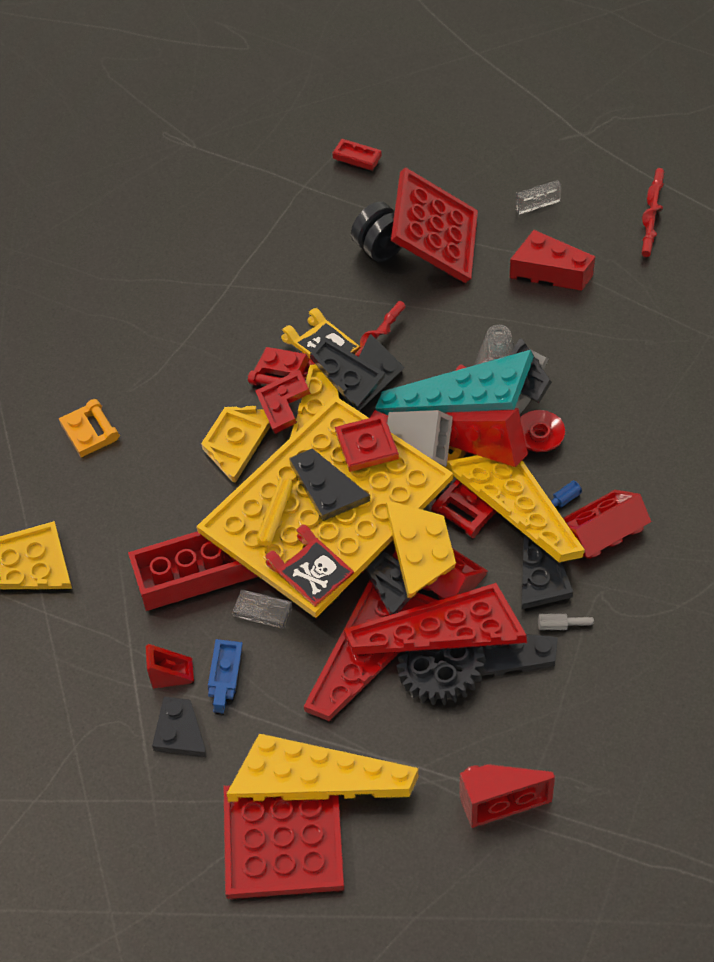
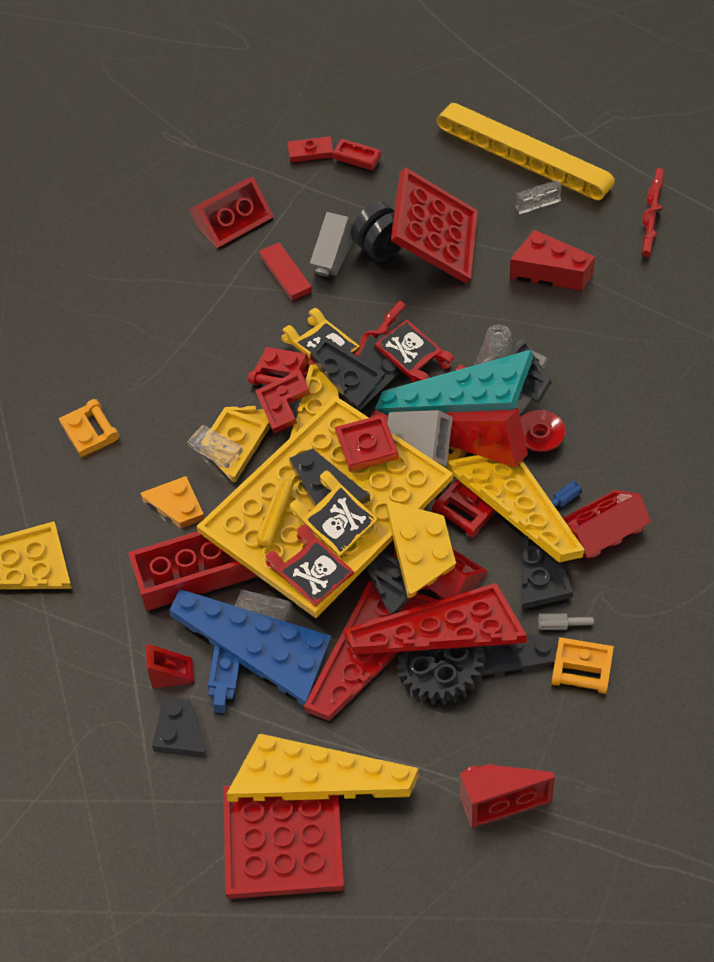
none -> light orange wing [141,476,205,528]
none -> blue wing [170,589,331,706]
none -> clear plate [187,425,243,469]
none -> red slope [189,176,274,248]
none -> red tile [259,243,312,301]
none -> red plate [287,136,333,163]
none -> flag [290,470,378,557]
none -> light grey slope [310,212,353,277]
none -> flag [374,320,454,383]
none -> yellow beam [436,103,615,200]
none -> light orange plate [551,637,614,694]

